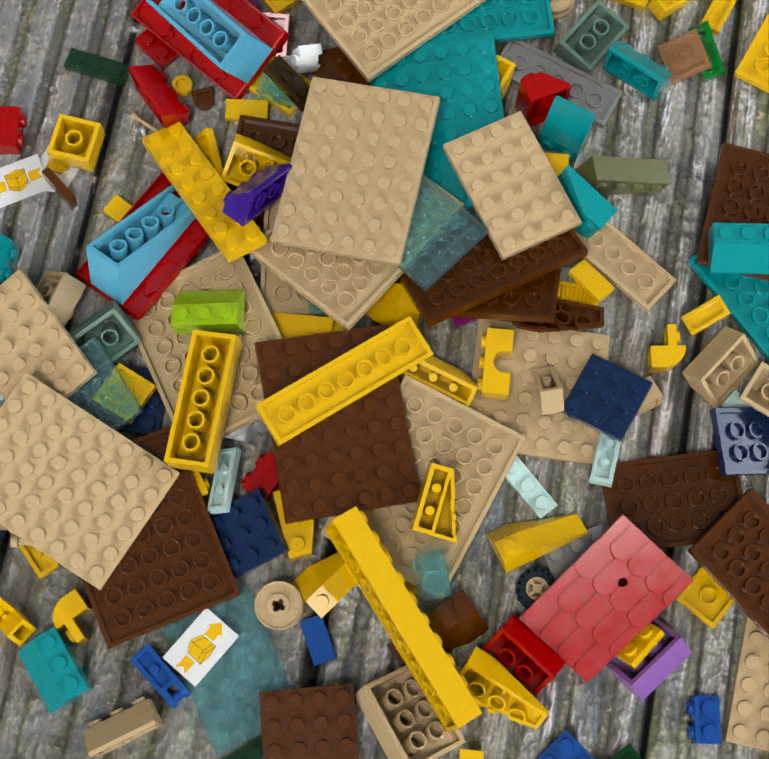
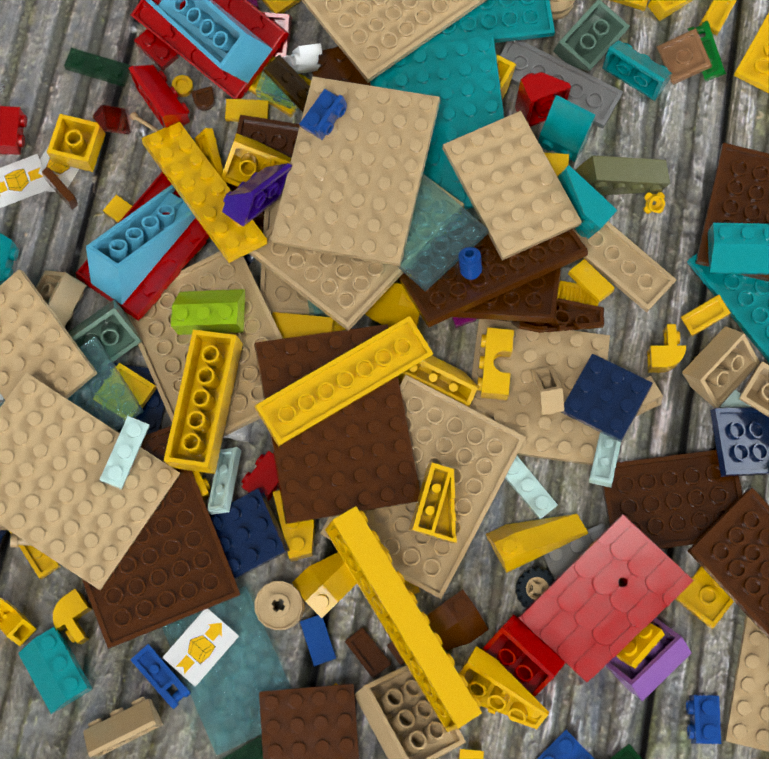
clear light blue brick [412,549,452,601] -> none
none -> clear red slope [92,105,130,134]
none -> light aqua plate [100,416,150,490]
none -> blue bracket [299,89,347,140]
none -> reddish brown tile [344,627,391,679]
none -> blue brick [458,247,482,280]
none -> yellow plate [643,192,665,214]

